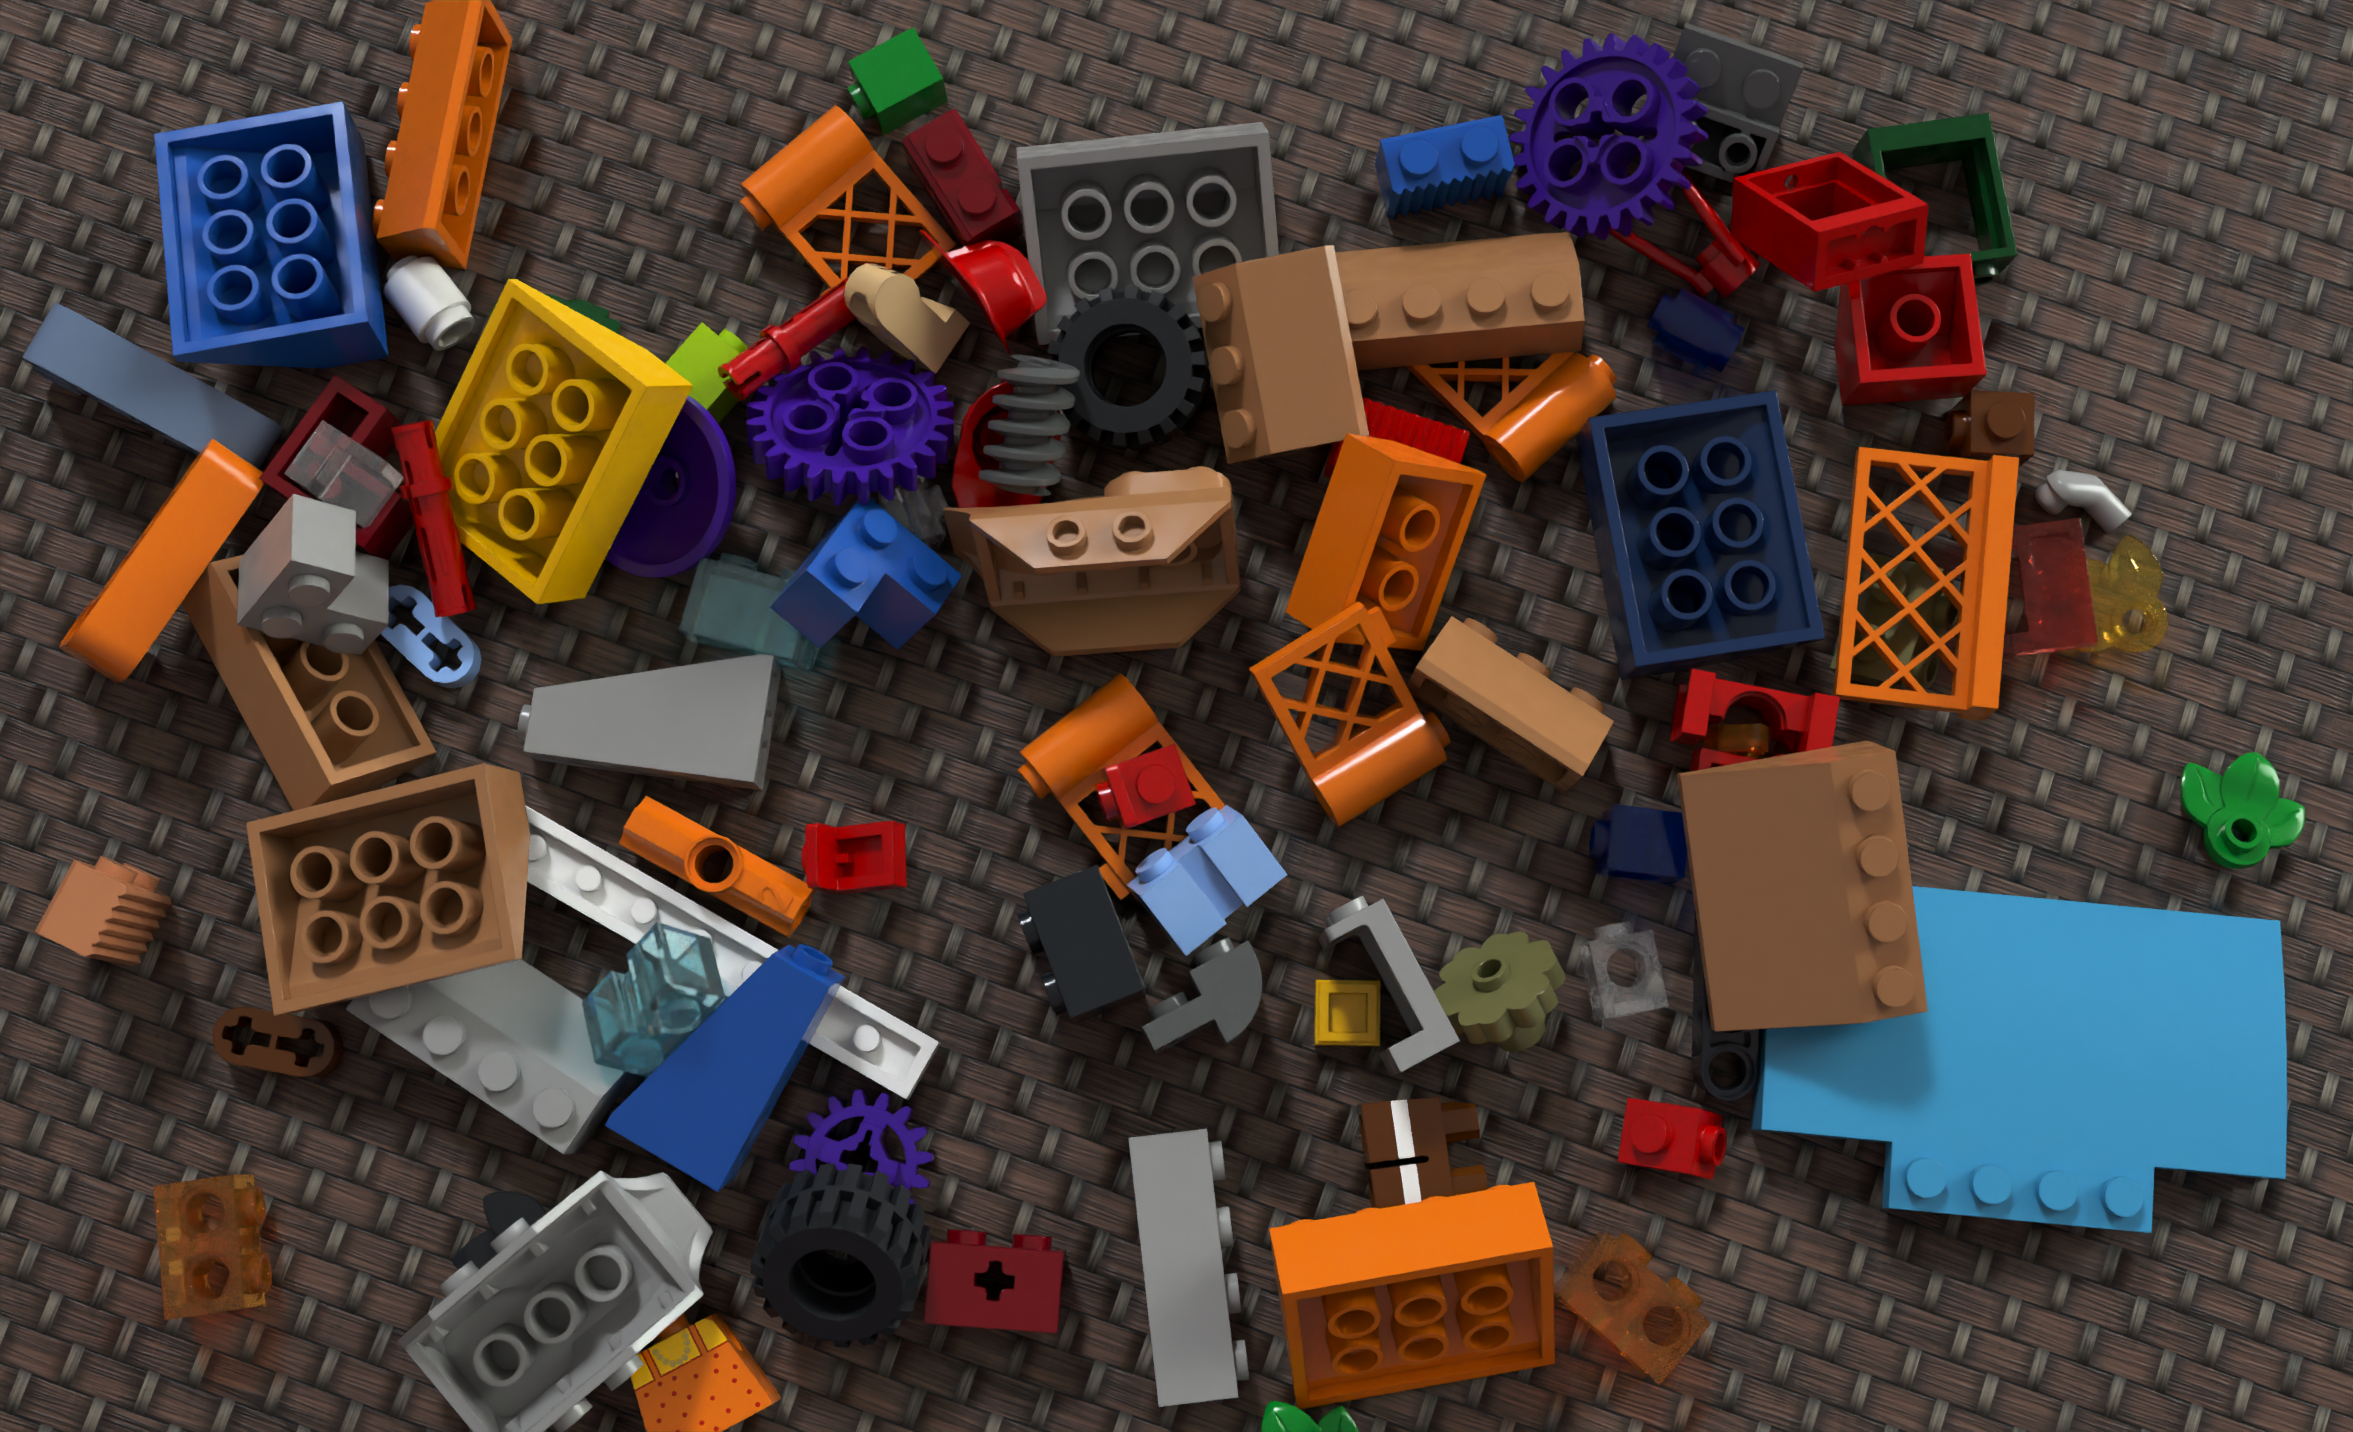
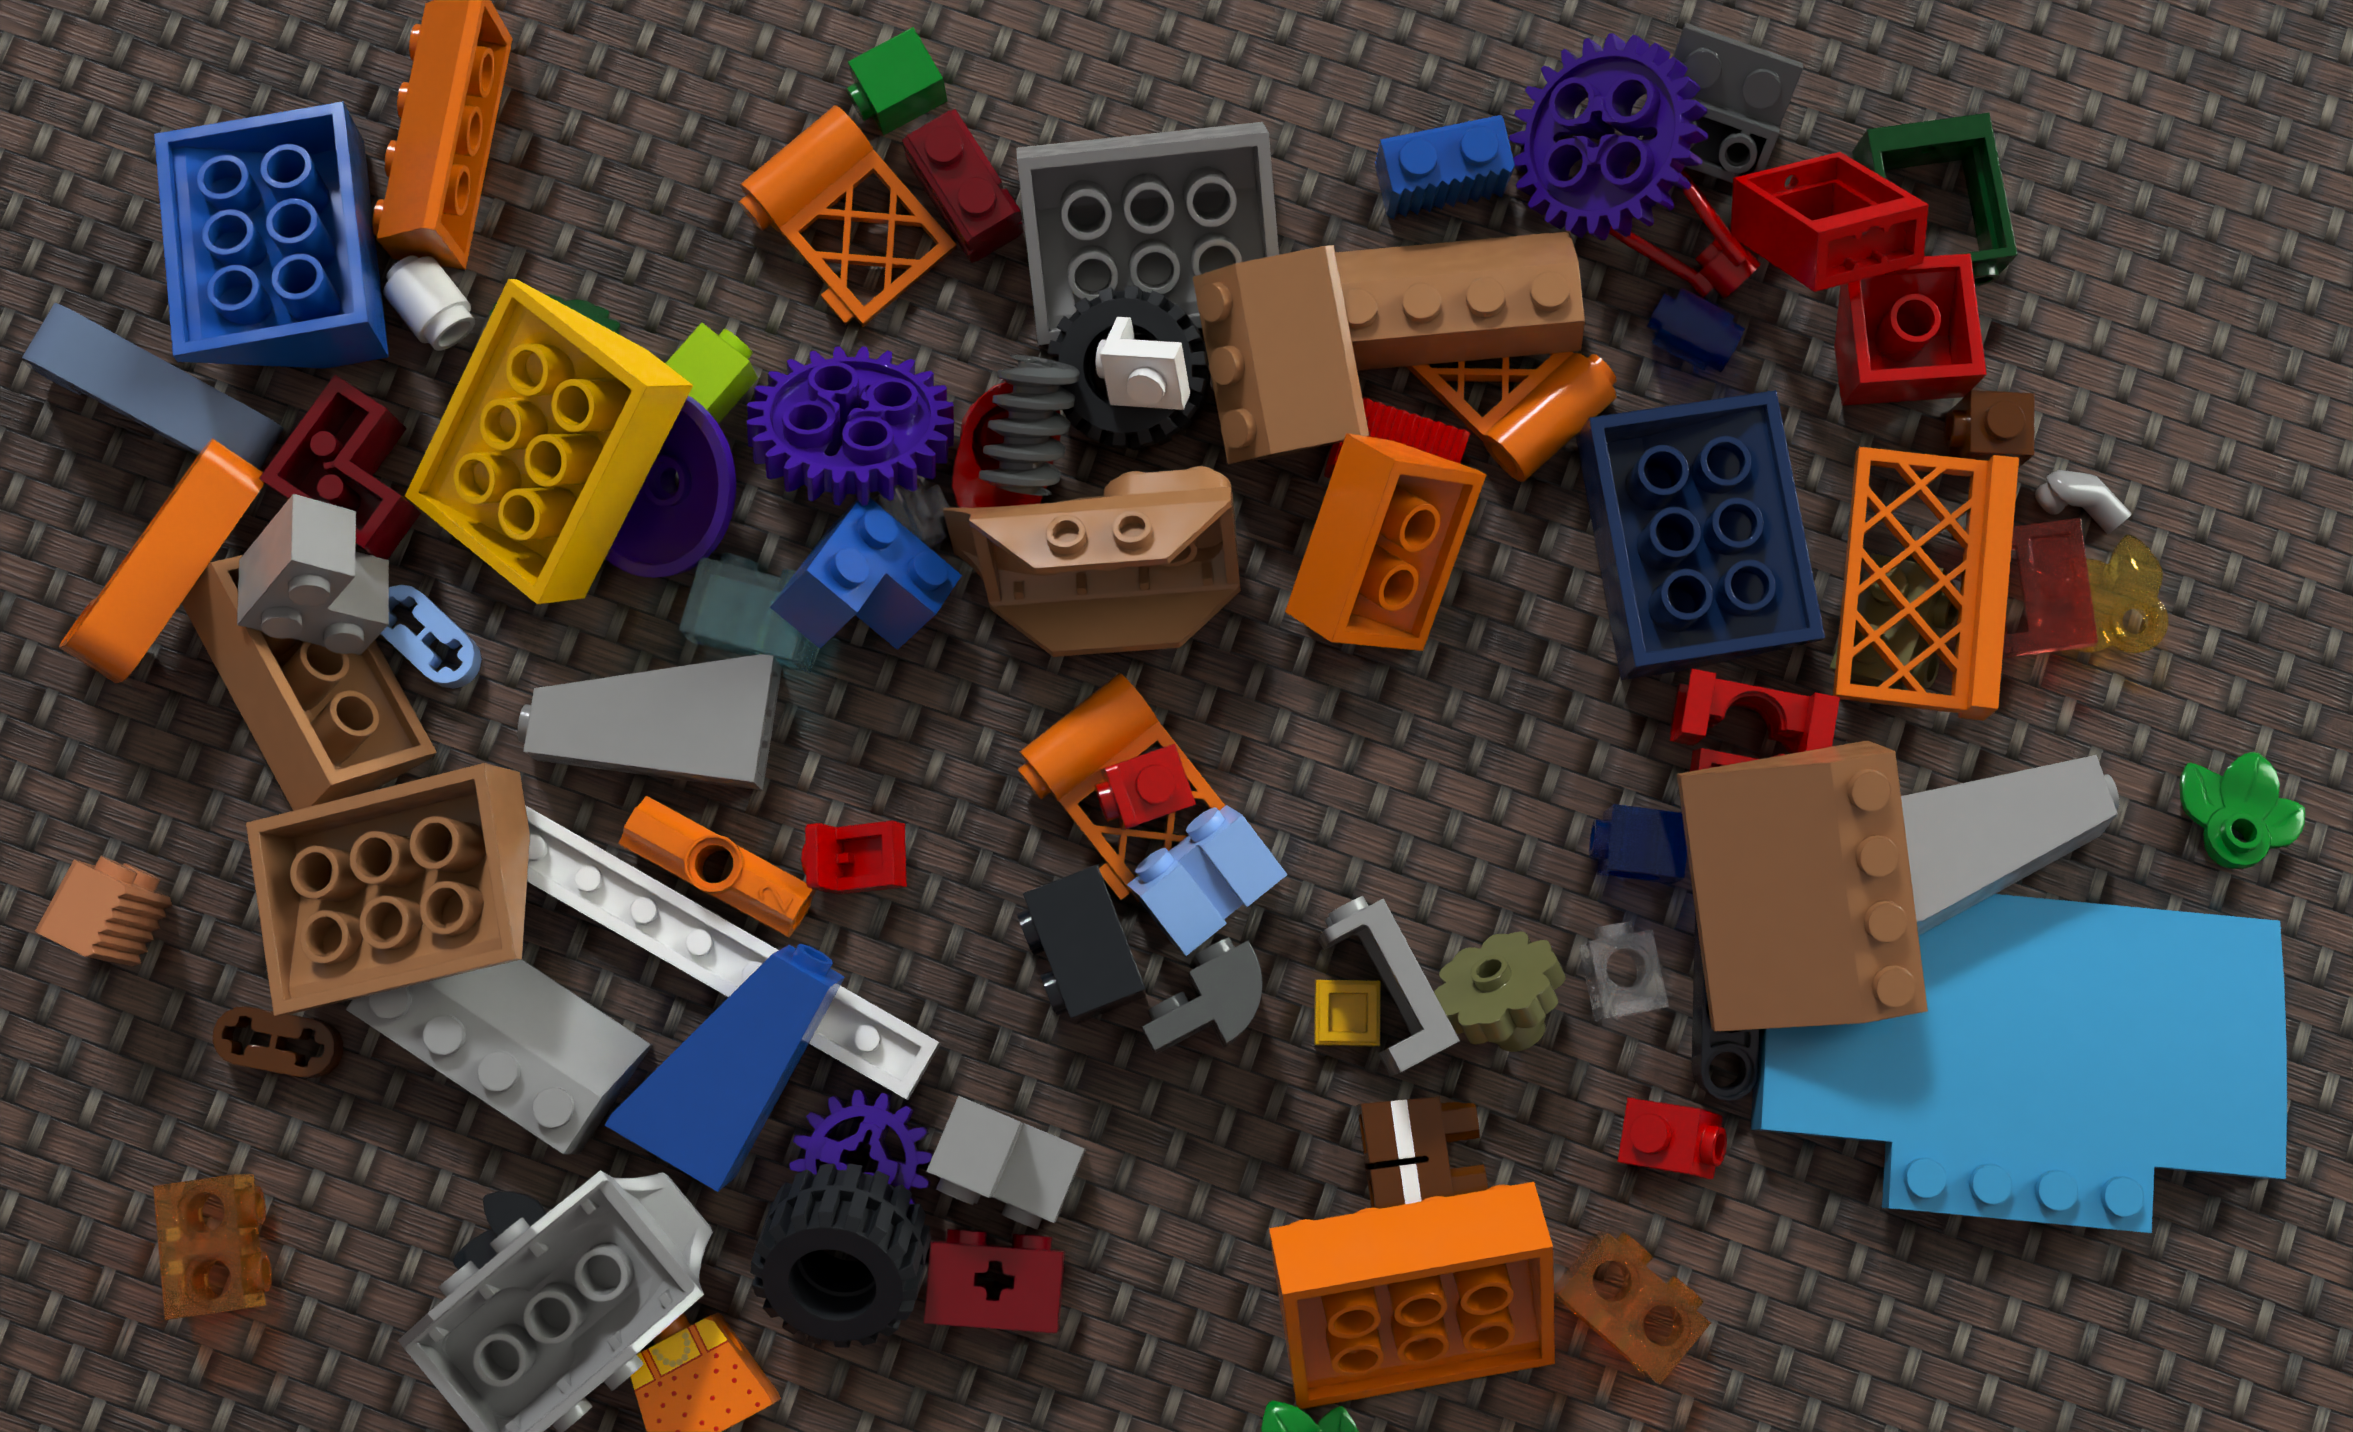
clear panel [284,420,403,528] -> none
red pin [391,420,477,617] -> none
clear light blue brick [582,922,726,1077] -> none
red pin [718,263,871,401] -> none
tan leg [844,263,970,374] -> none
red piece [919,229,1047,355] -> none
light grey brick [1128,1129,1249,1407] -> none
orange piece [1249,601,1451,828] -> none
medium nougat slope [1406,616,1614,793] -> none
clear orange tile [1704,723,1771,759] -> none
none -> light grey brick [926,1096,1086,1230]
none -> white bracket [1096,317,1190,410]
none -> light grey slope [1901,755,2119,936]

